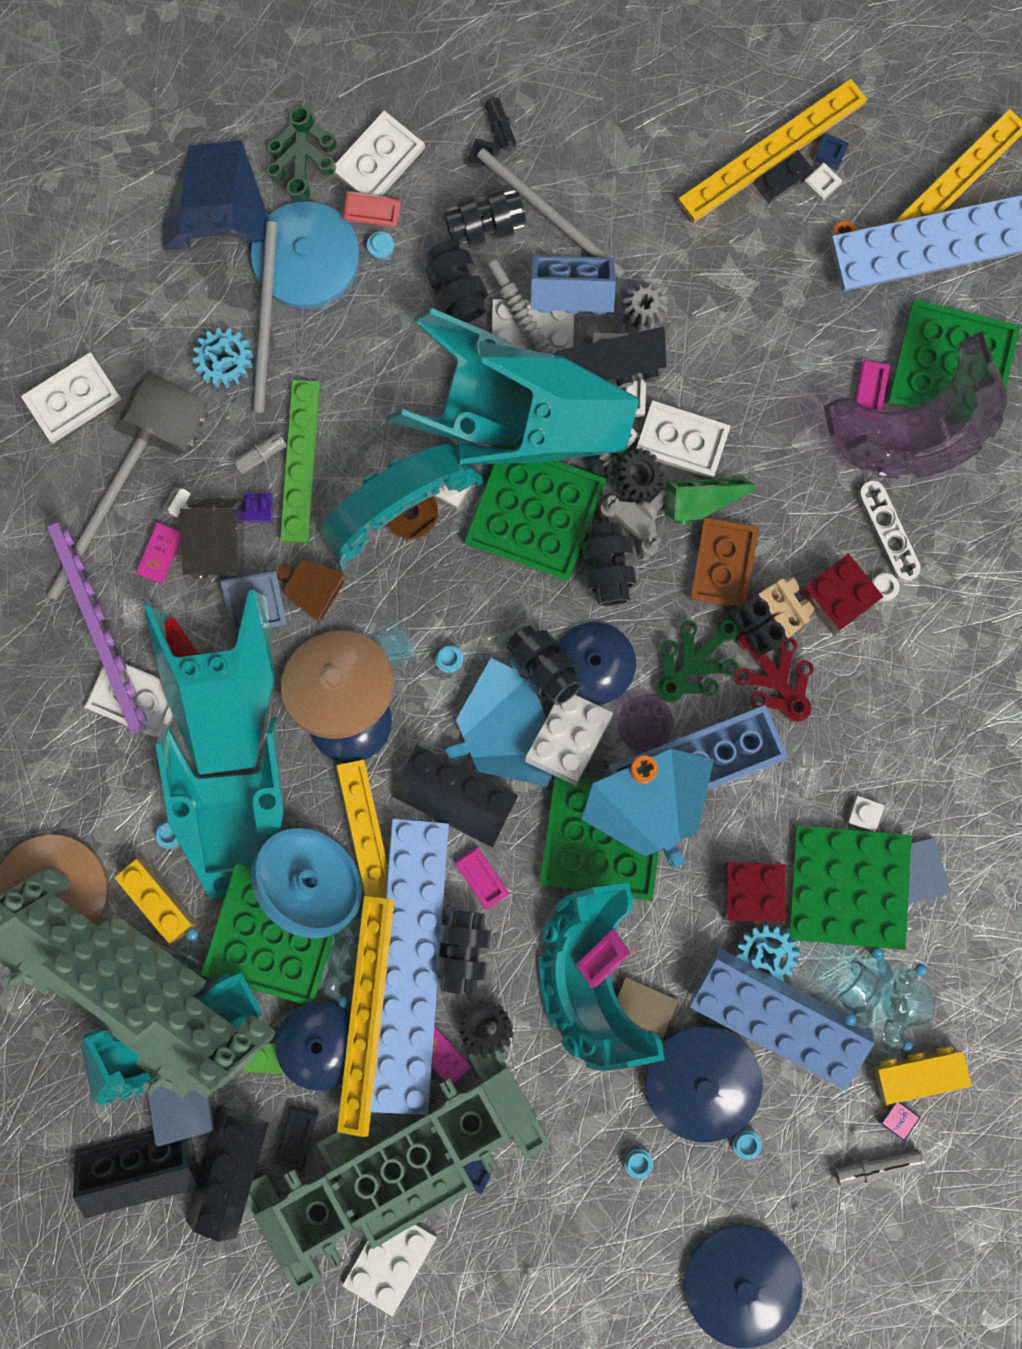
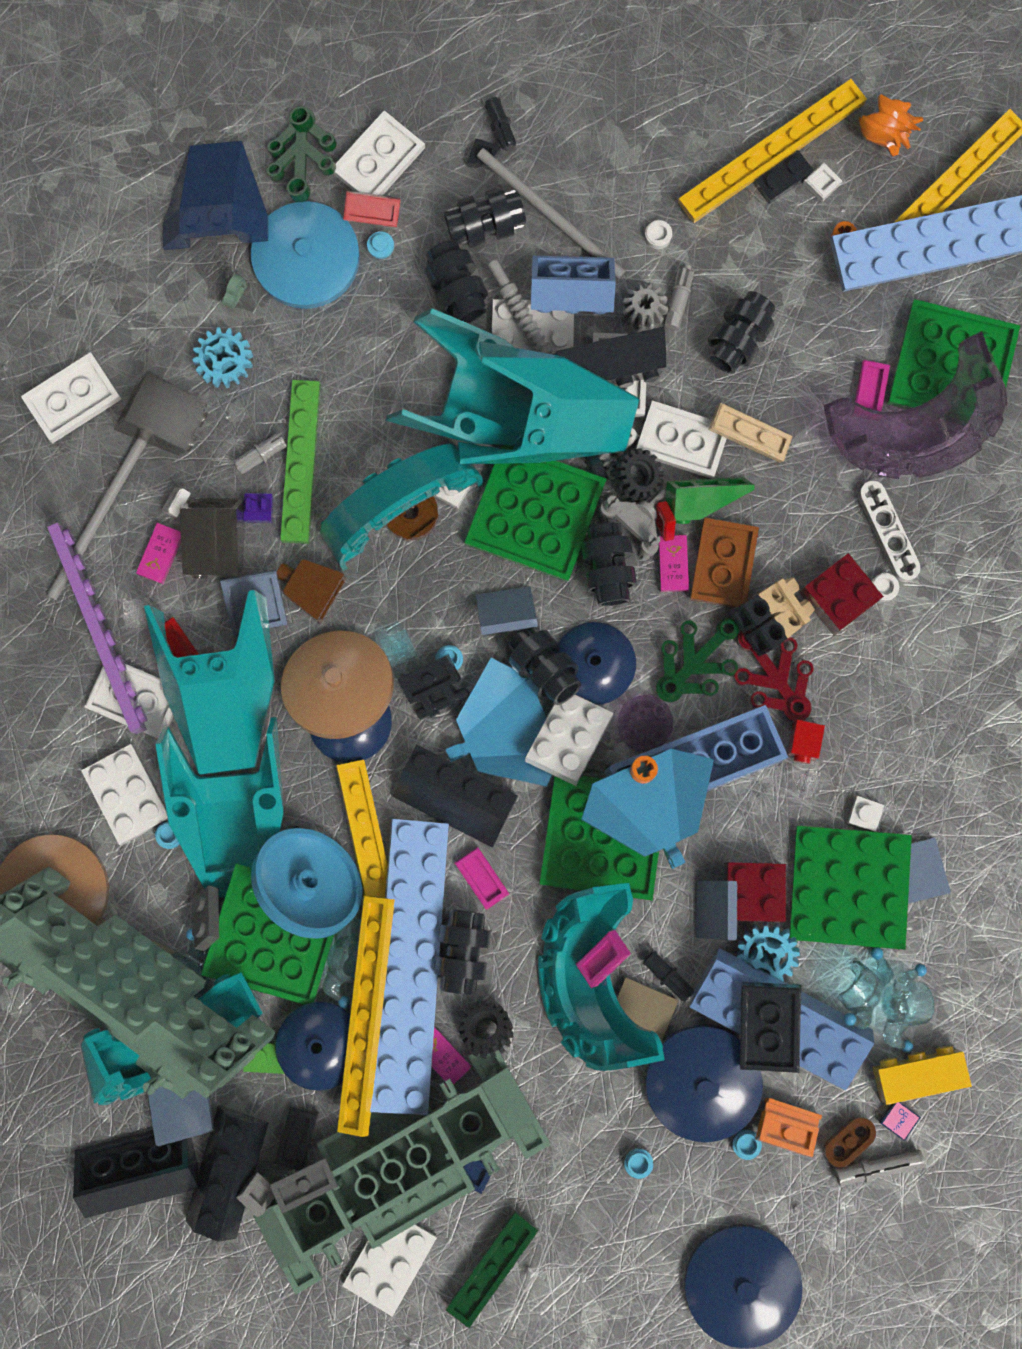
yellow brick [115,859,198,944] -> none
light grey piece [253,221,277,413] -> none
dark blue tile [813,133,849,170] -> none
none -> white plate [81,744,168,845]
none -> dark grey plate [192,886,219,951]
none -> sand green tile [222,273,247,309]
none -> light grey tile [236,1172,275,1217]
none -> dark grey plate [270,1158,339,1214]
none -> black plate [397,654,470,720]
none -> dark green plate [445,1211,539,1328]
none -> sand blue tile [476,586,538,635]
none -> black axle [642,951,694,1002]
none -> white tile [645,220,672,249]
none -> red tile [655,501,676,541]
none -> dark pink tile [658,535,689,592]
none -> light grey piece [665,264,695,330]
none -> sand blue tile [696,881,737,940]
none -> black piece [707,291,775,374]
none -> tan tile [708,403,793,463]
none -> black tile [740,982,801,1073]
none -> orange plate [755,1098,822,1157]
none -> red brick [787,720,825,764]
none -> reddish brown plate [824,1116,876,1167]
none -> orange hair [859,94,923,157]

